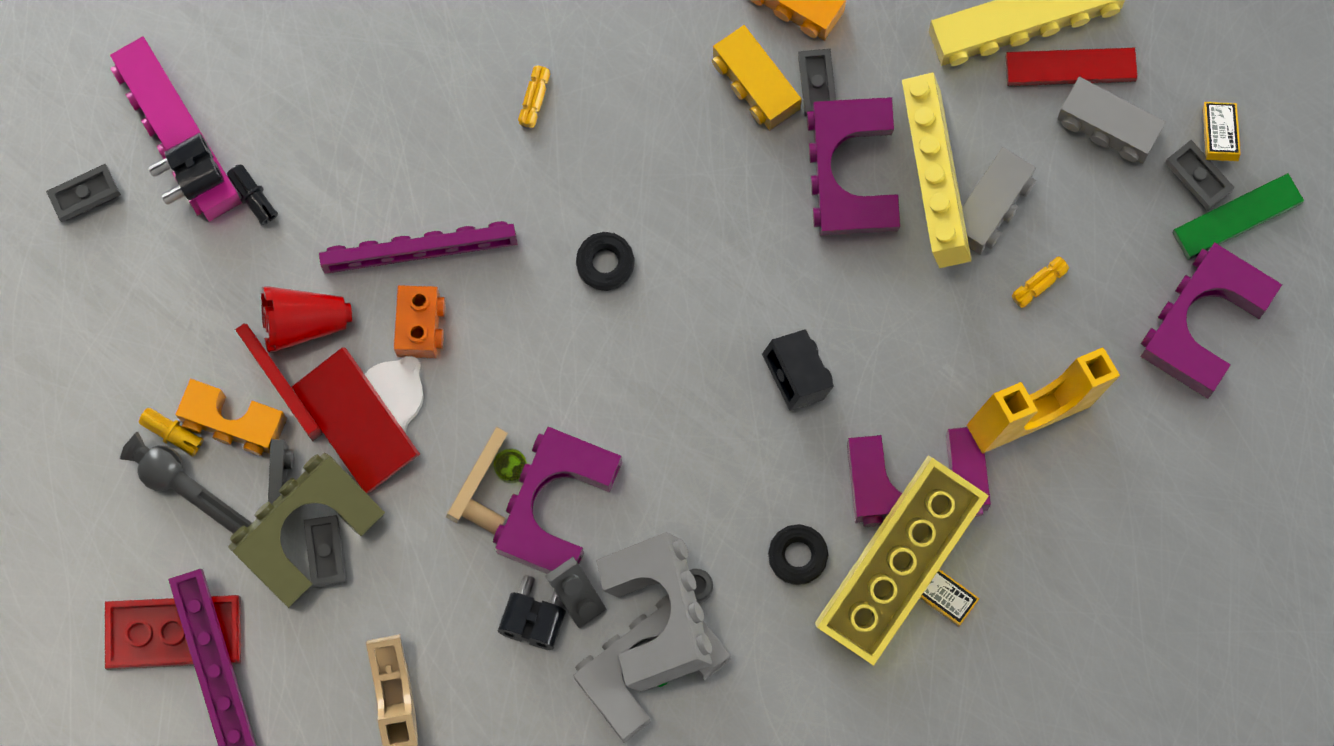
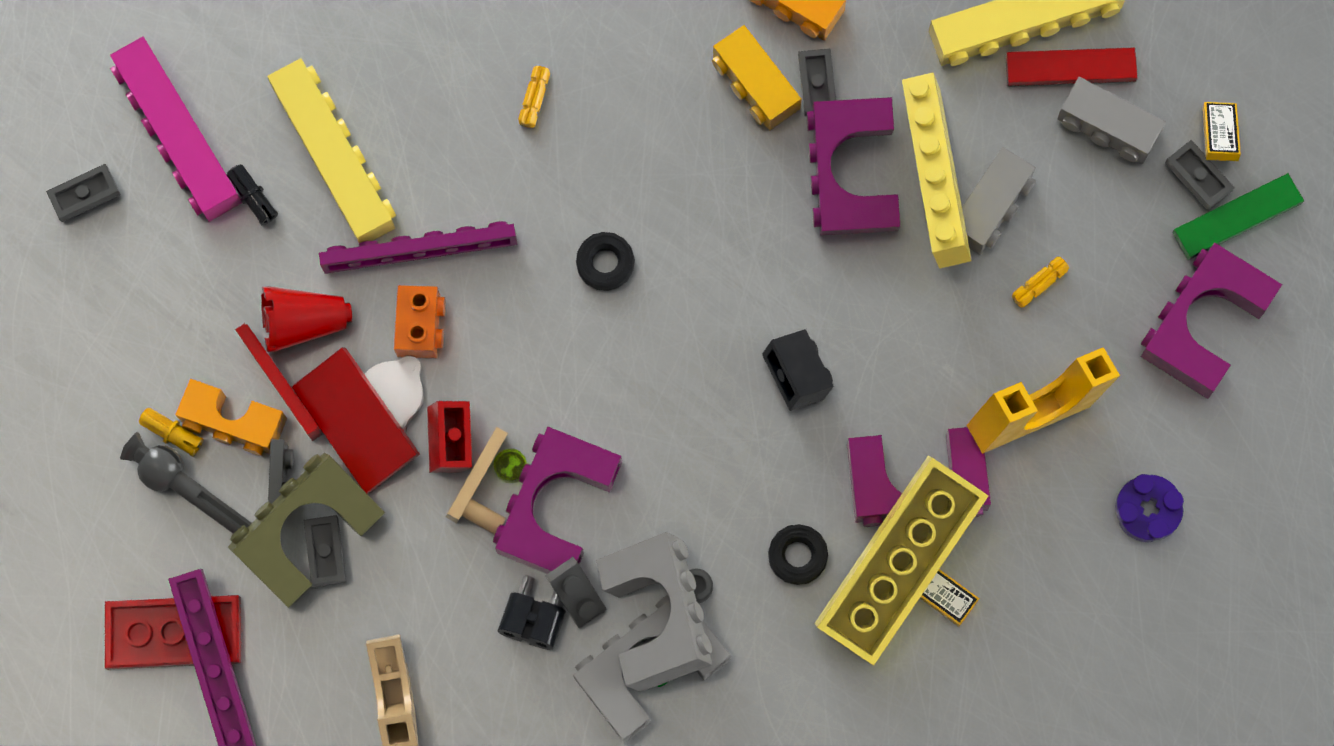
black piece [149,133,224,205] -> none
none -> light yellow brick [267,58,396,244]
none -> red brick [427,401,472,473]
none -> dark purple plate [1115,474,1184,542]

